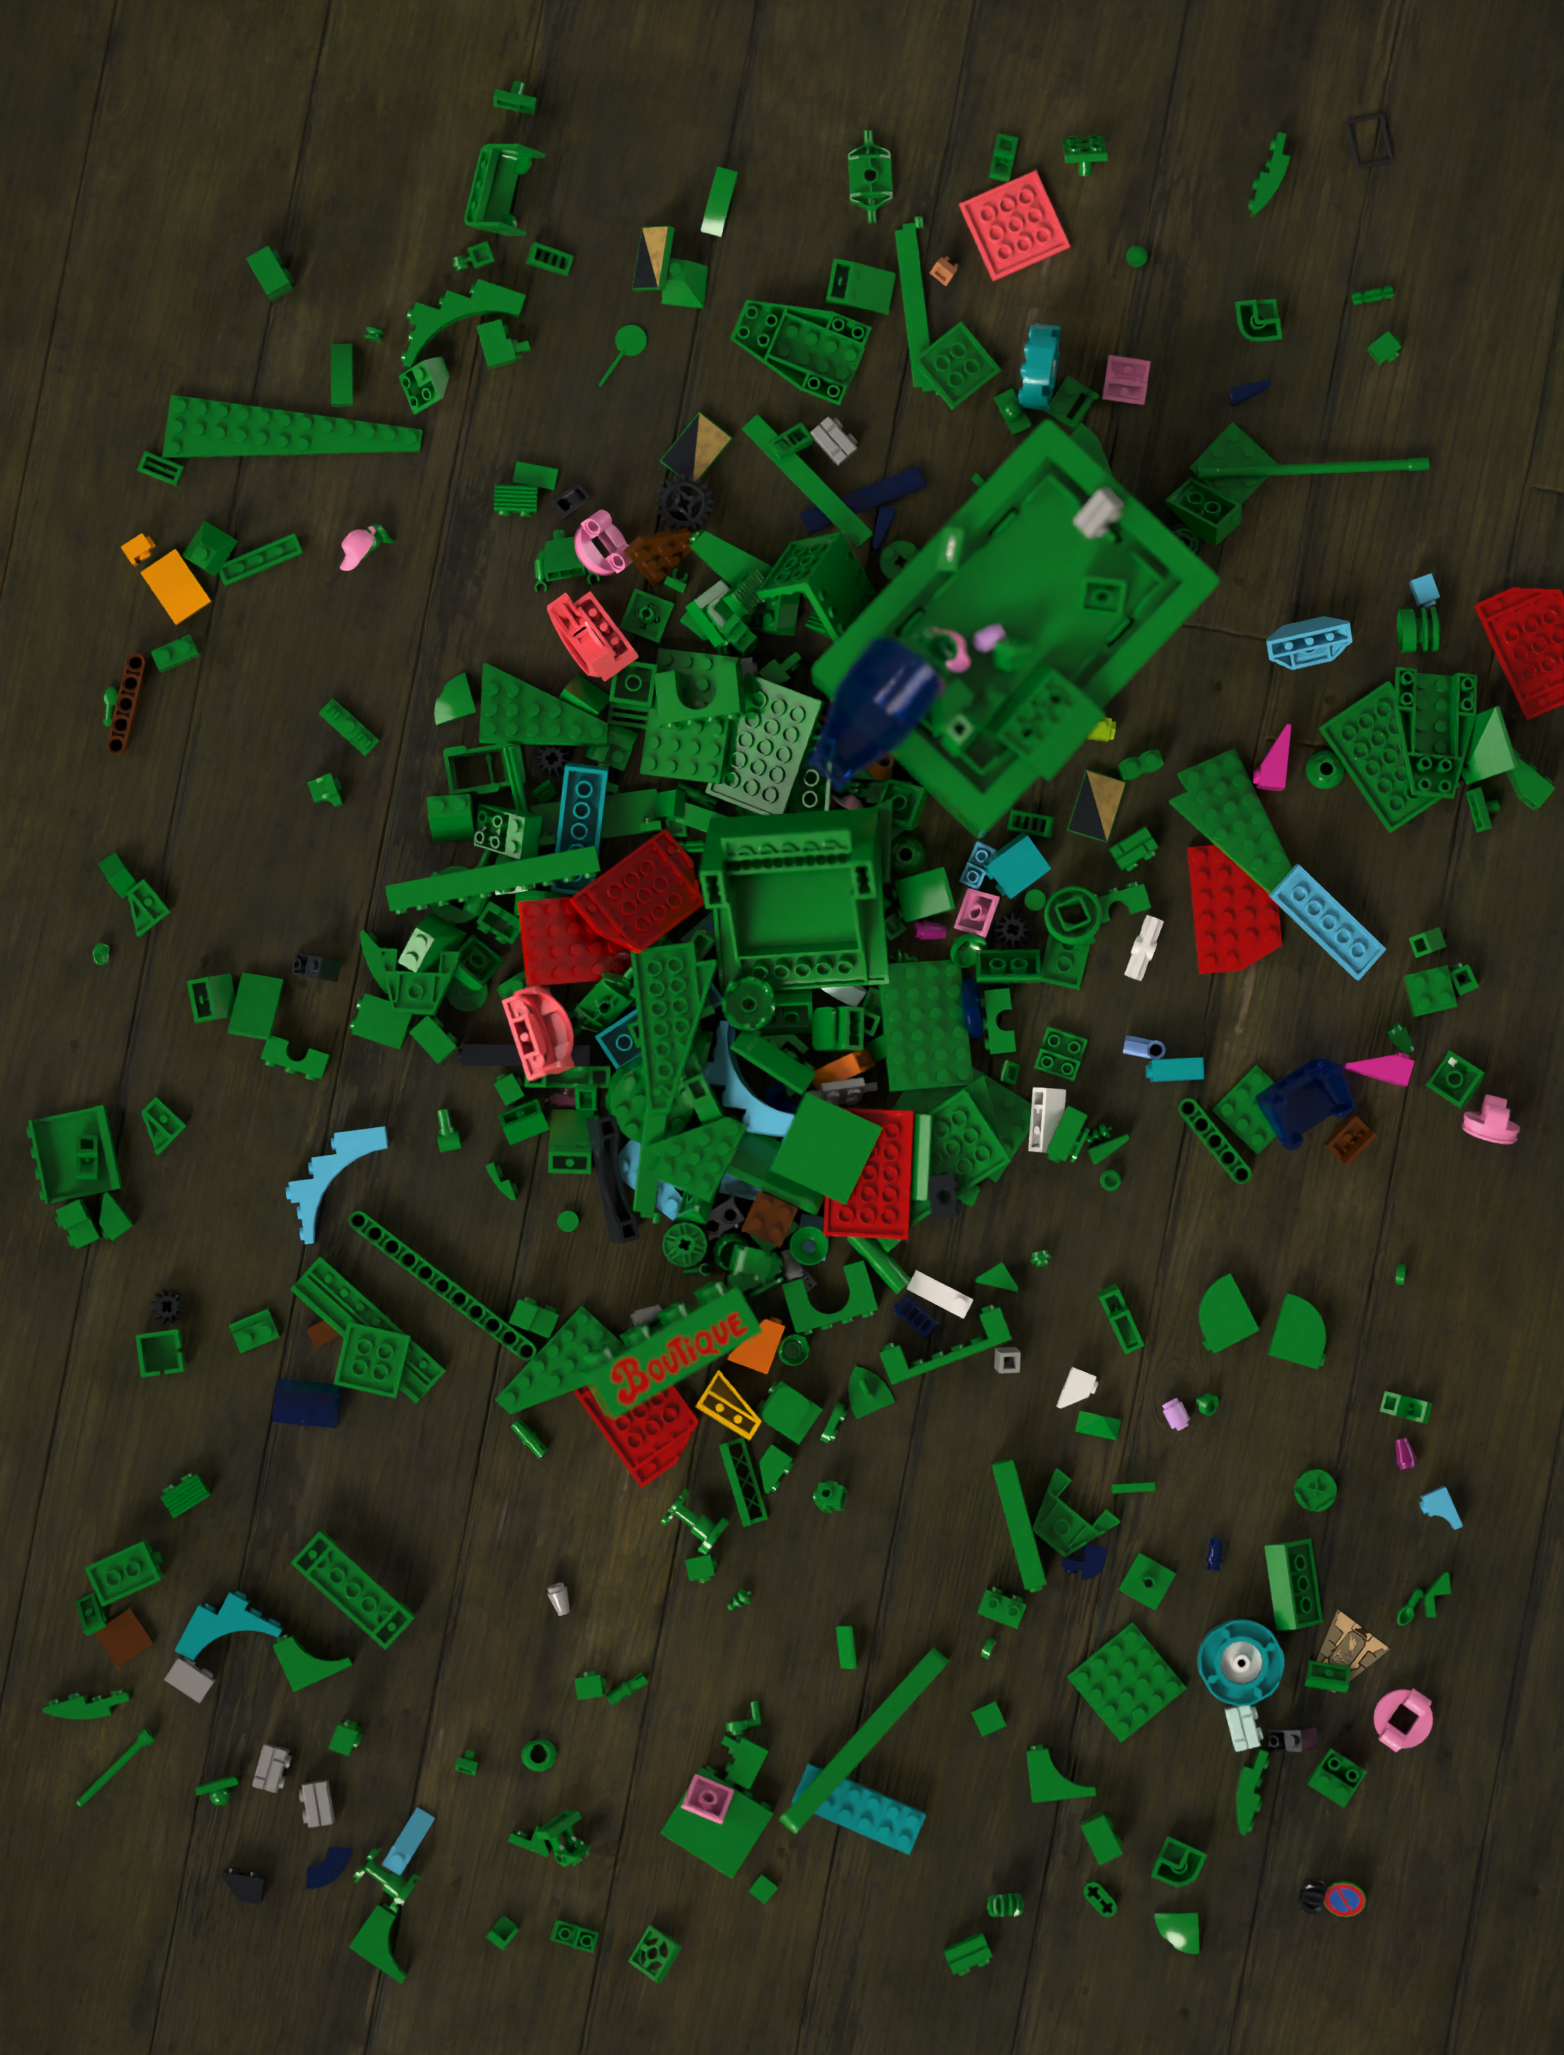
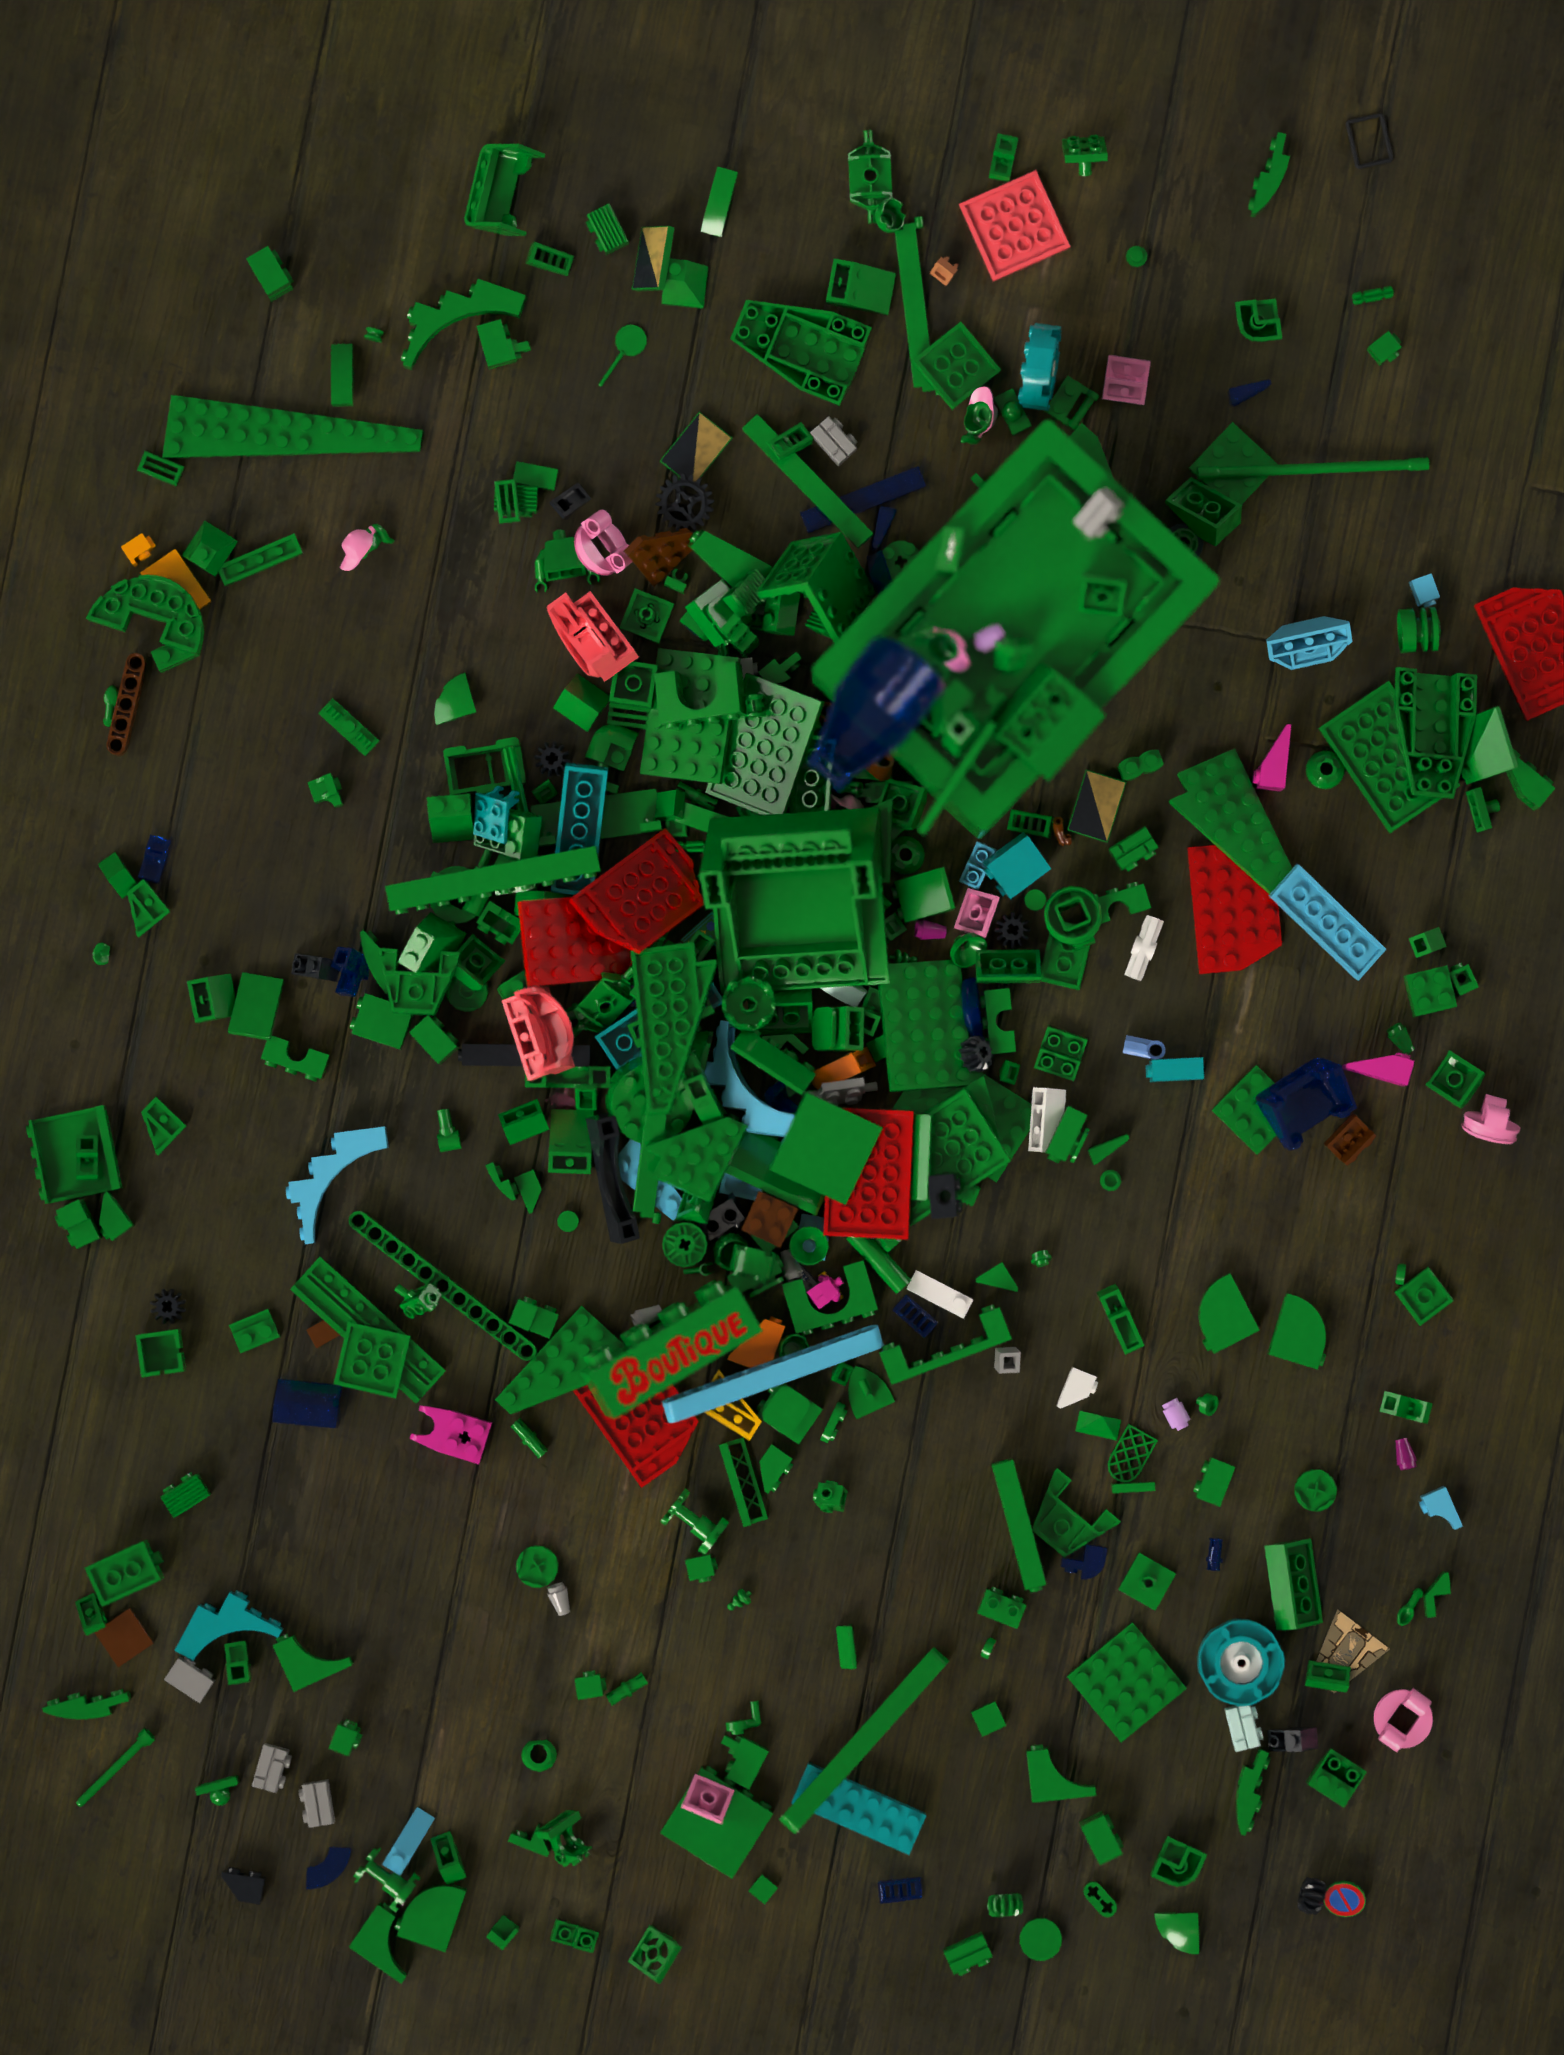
green plate [291,1529,417,1650] -> none
green slope [398,356,450,415] -> none
green plate [452,241,494,271] -> none
green tile [455,1750,478,1776] -> none
green wing [479,663,608,746] -> none
green tile [493,81,537,115] -> none
green brick [494,1072,525,1106] -> none
green hair [1086,1123,1113,1143] -> none
lime brick [1087,718,1116,742] -> none
green beam [1178,1098,1252,1184] -> none
none -> green plate [86,575,204,655]
none -> clear blue slope [138,835,171,884]
none -> green brick [224,1641,251,1685]
none -> clear blue brick [331,947,369,997]
none -> green brick [394,1283,442,1319]
none -> green brick [395,1884,467,1952]
none -> dark pink brick [410,1405,493,1464]
none -> green slope [430,1831,467,1885]
none -> teal plate [473,786,520,844]
none -> green tile [494,479,521,524]
none -> green tile [514,1169,542,1214]
none -> green tile [516,1545,559,1588]
none -> green brick [585,203,629,255]
none -> medium azure beam [662,1325,884,1423]
none -> green bush [745,694,766,718]
none -> dark pink piece [807,1271,844,1309]
none -> green slope [831,1362,854,1386]
none -> slope [867,550,892,596]
none -> green hair [874,198,906,233]
none -> clear blue slope [878,1877,922,1904]
none -> green tile [918,721,997,835]
none -> black gear [958,1036,994,1072]
none -> green hair [961,387,998,445]
none -> green tile [1019,1918,1062,1961]
none -> reddish brown arm [1053,817,1072,846]
none -> green window [1108,1424,1158,1482]
none -> green brick [1193,1457,1235,1507]
none -> green tile [1394,1267,1454,1326]

